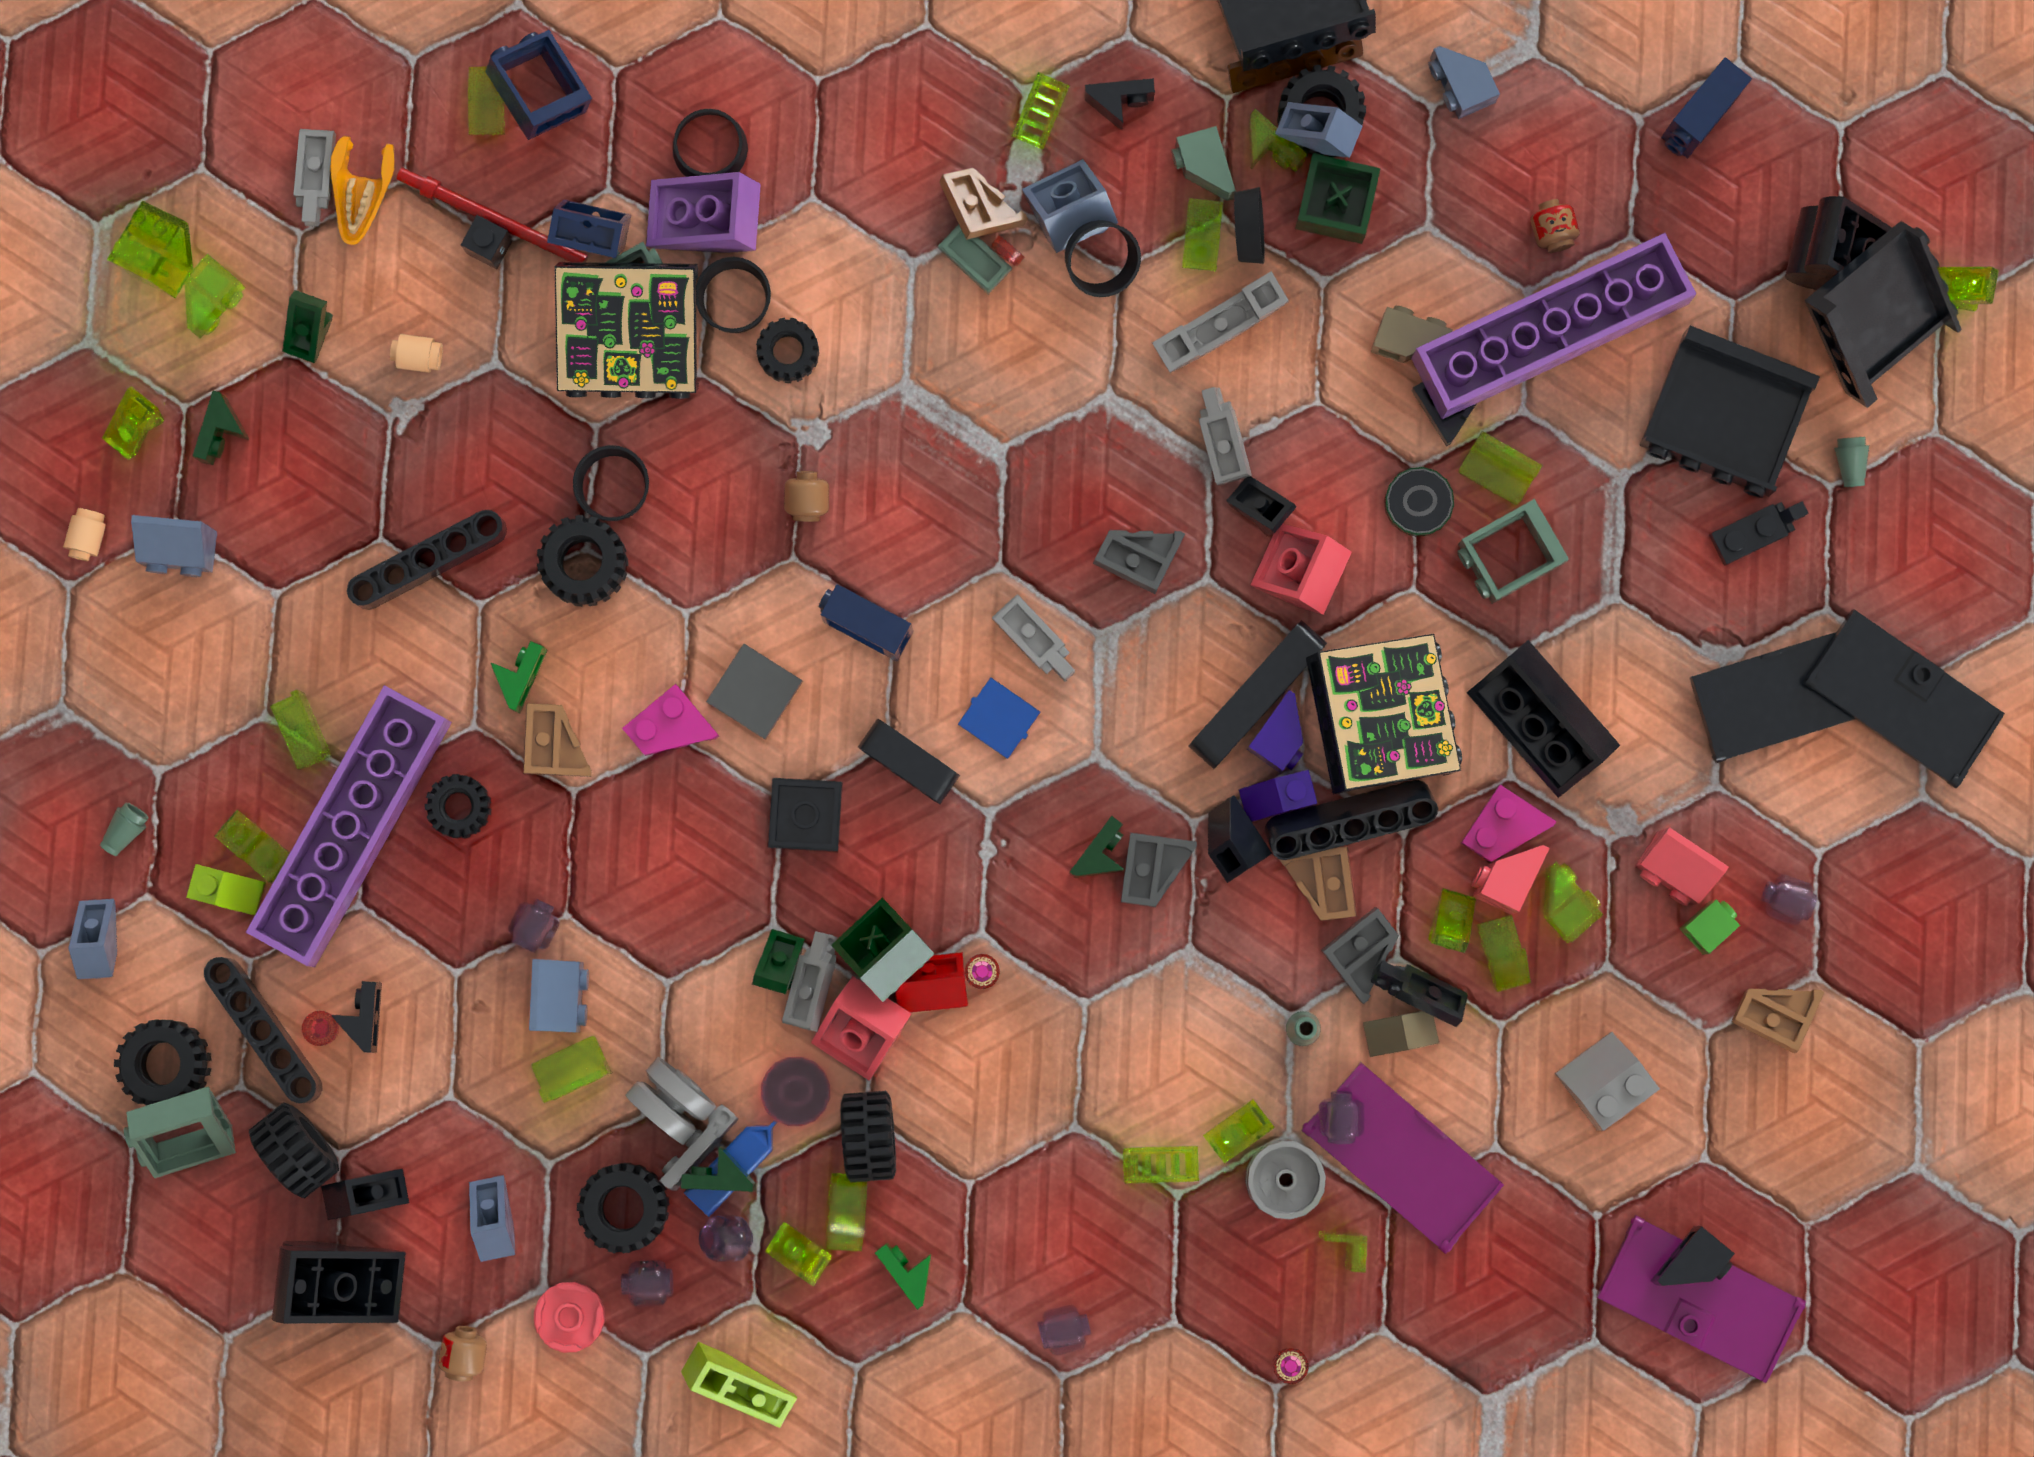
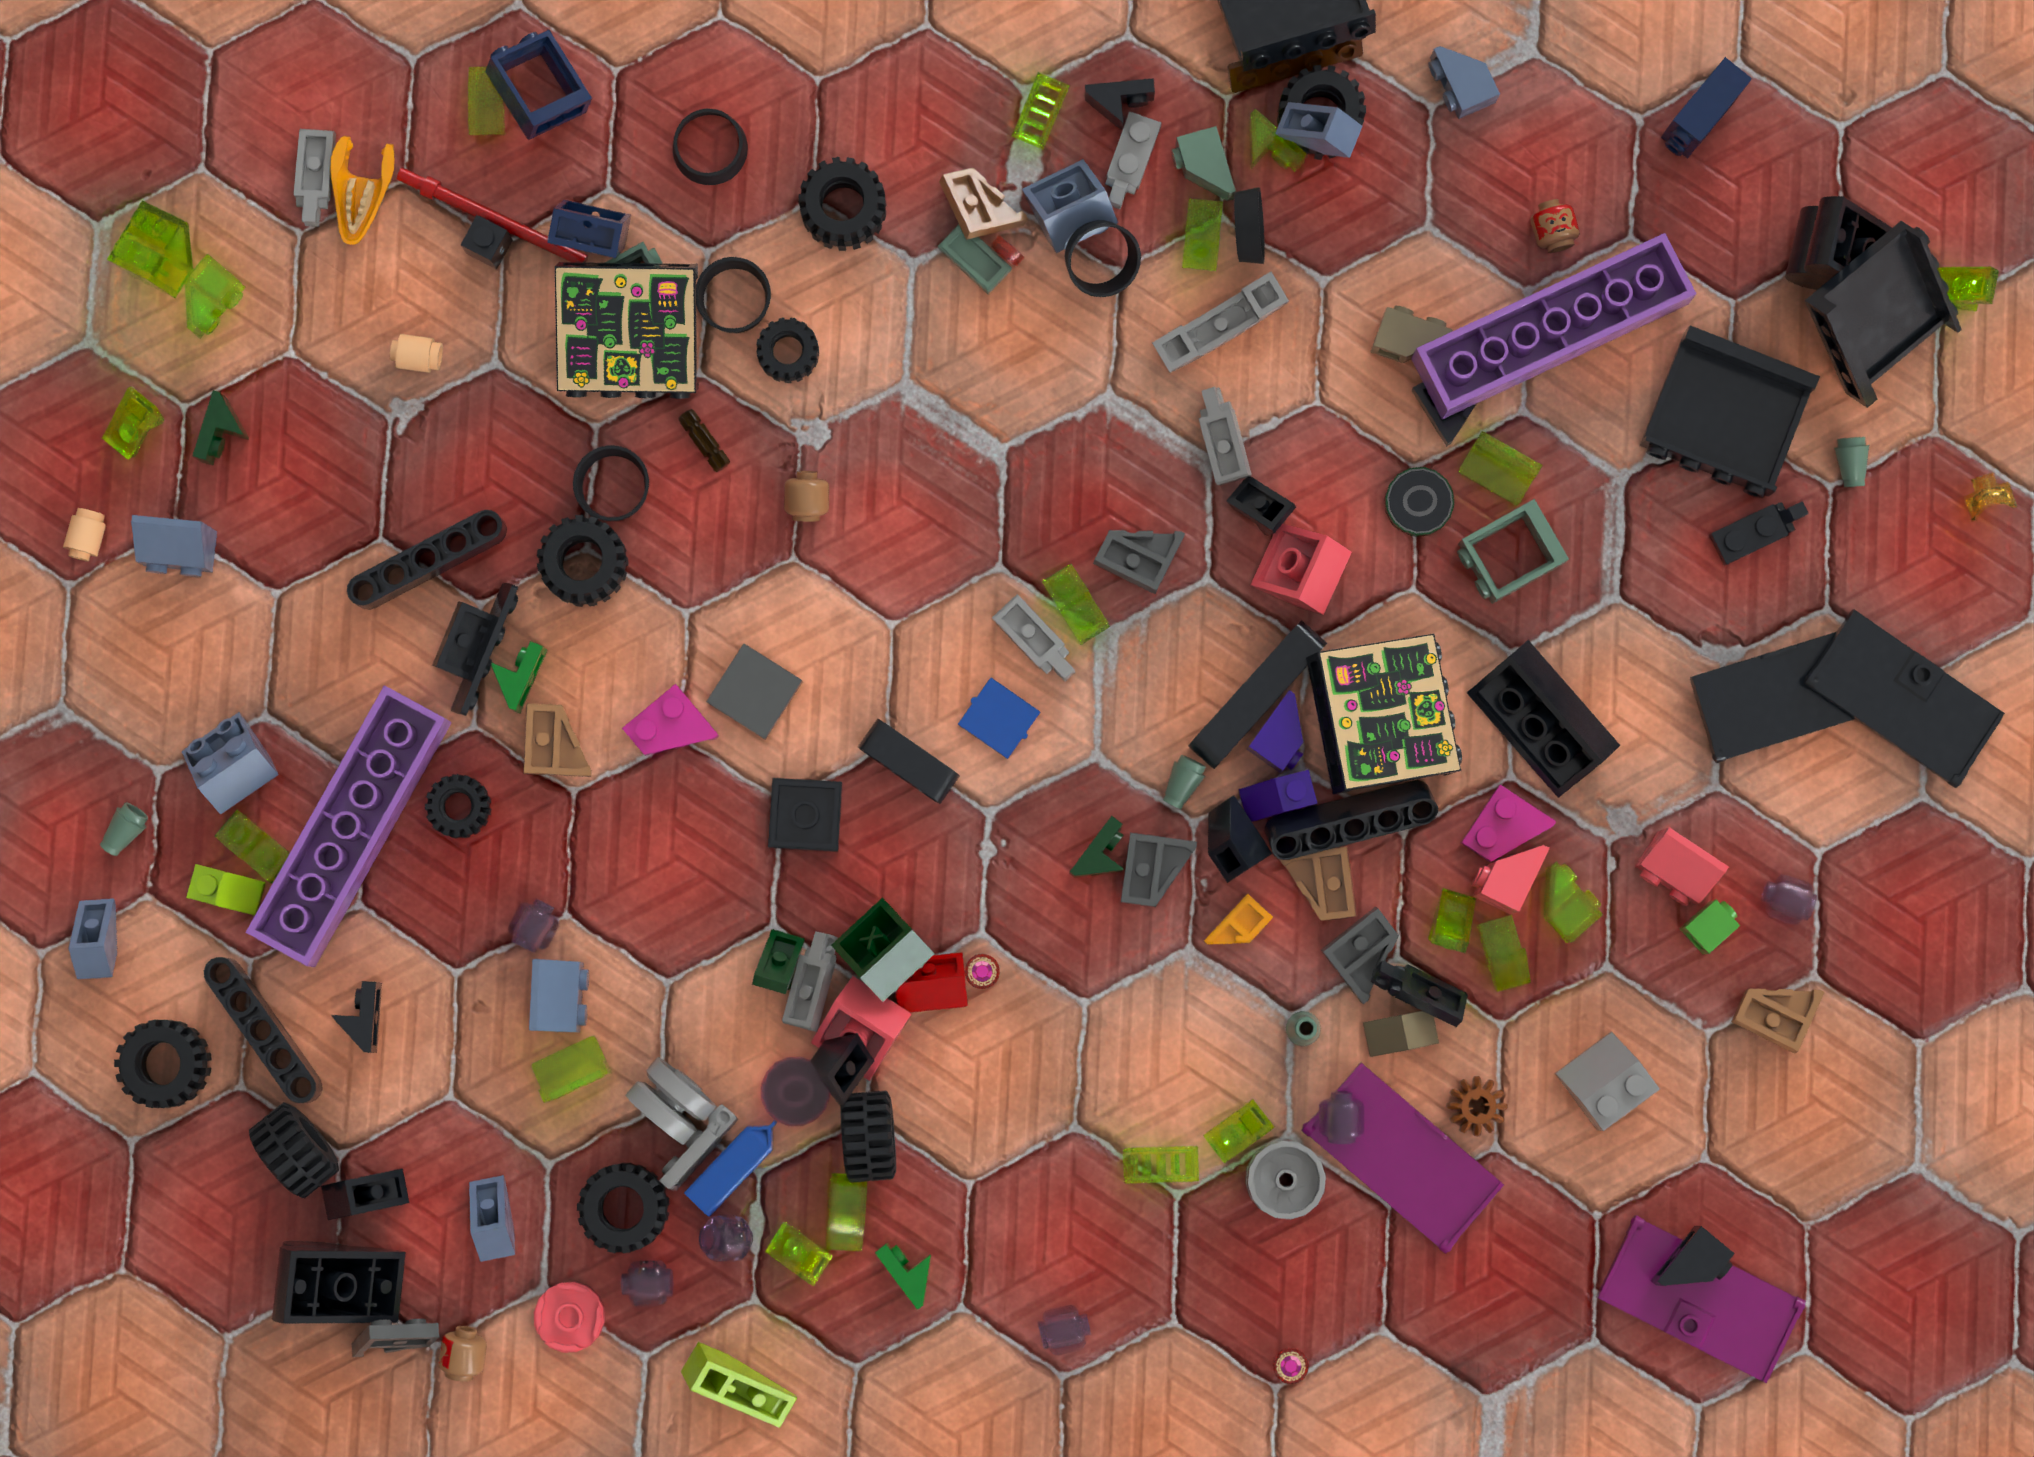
sand green window [123,1086,236,1178] -> none
clear neon green panel [270,689,332,770] -> none
dark green slope [282,290,333,363] -> none
clear red tile [302,1011,339,1046] -> none
medium lavender slope [646,172,761,253] -> none
dark green slope [681,1146,756,1192] -> none
dark blue window [818,584,914,662] -> none
dark green brick [1295,153,1381,244] -> none
clear neon green panel [1319,1231,1368,1273] -> none
none -> sand blue slope [181,712,279,814]
none -> dark grey wing [352,1319,440,1358]
none -> black bracket [432,583,518,716]
none -> dark brown axle [678,409,730,472]
none -> black tyre [799,157,887,251]
none -> black slope [810,1033,874,1105]
none -> clear neon green slope [1042,564,1110,645]
none -> light grey hinge [1105,111,1162,209]
none -> sand green cone [1163,755,1206,809]
none -> light orange tile [1204,893,1273,945]
none -> dark orange gear [1446,1076,1508,1136]
none -> clear yellow piece [1964,472,2018,522]

